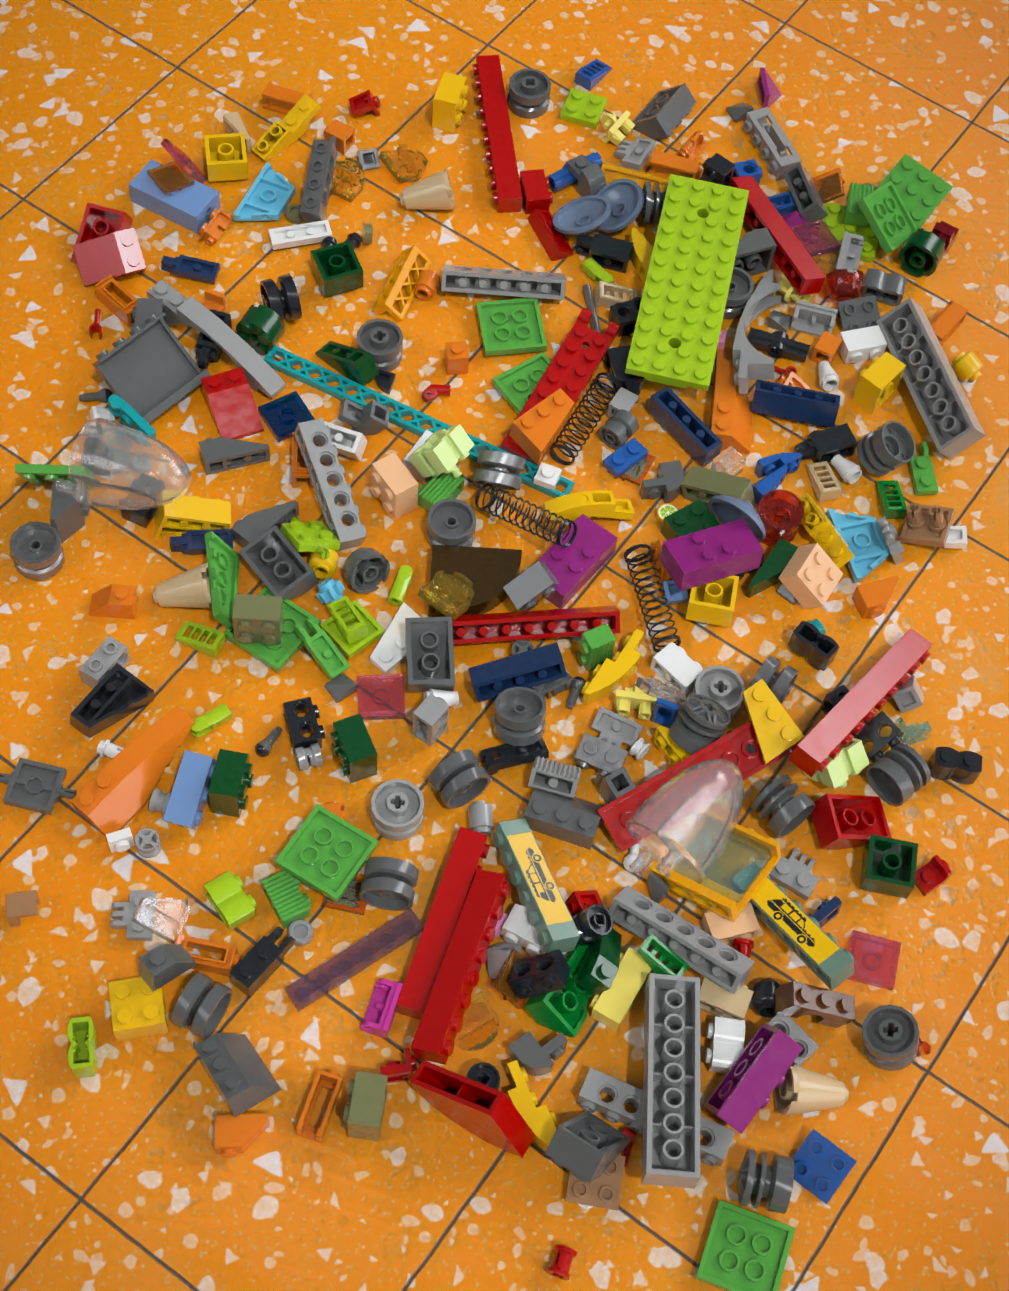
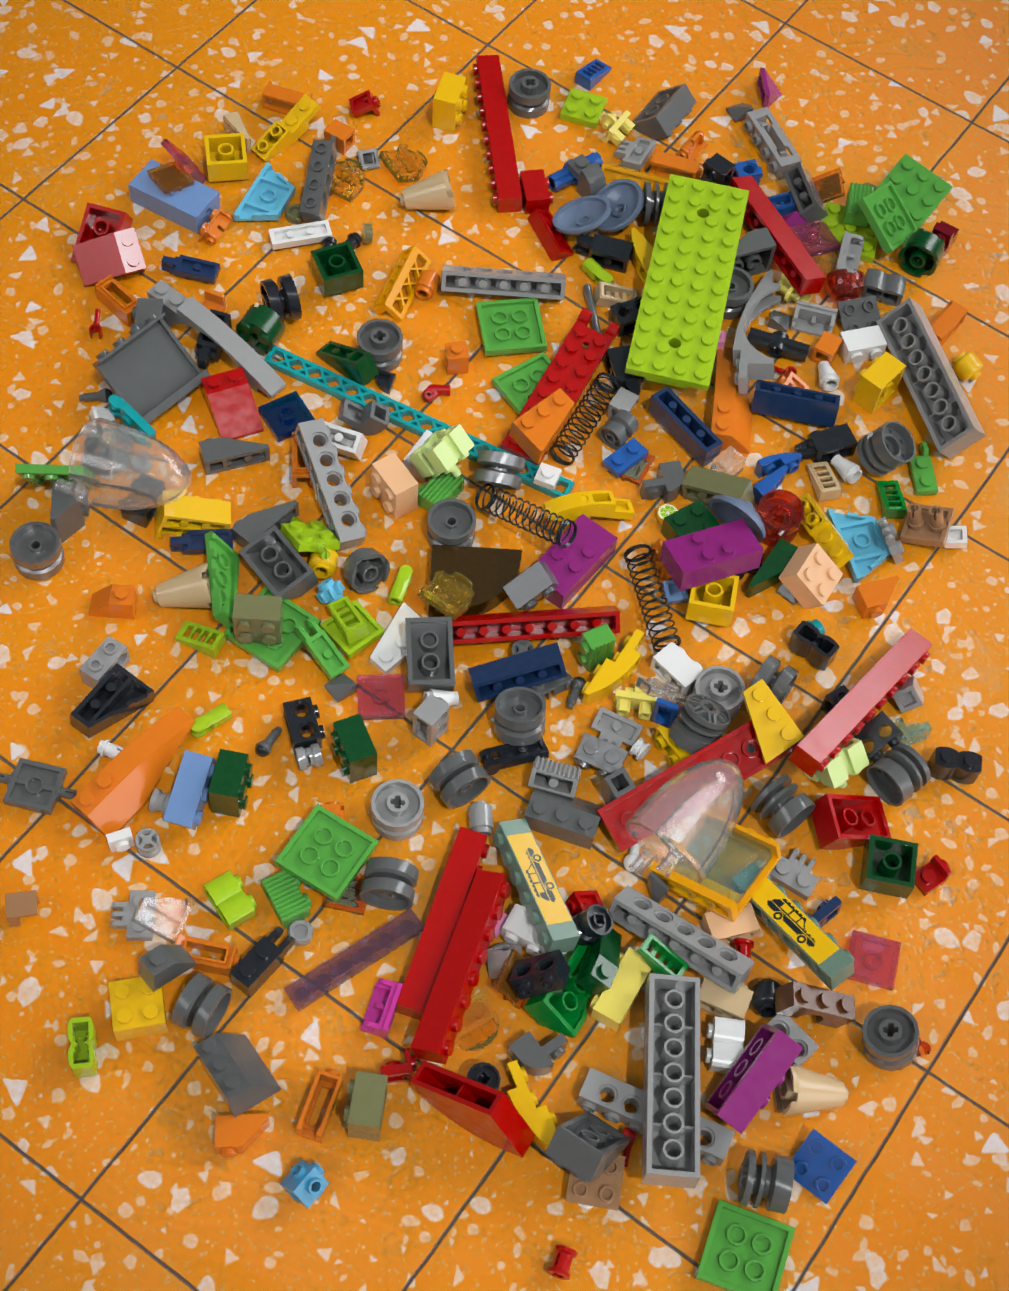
none -> dark azure brick [280,1159,329,1208]

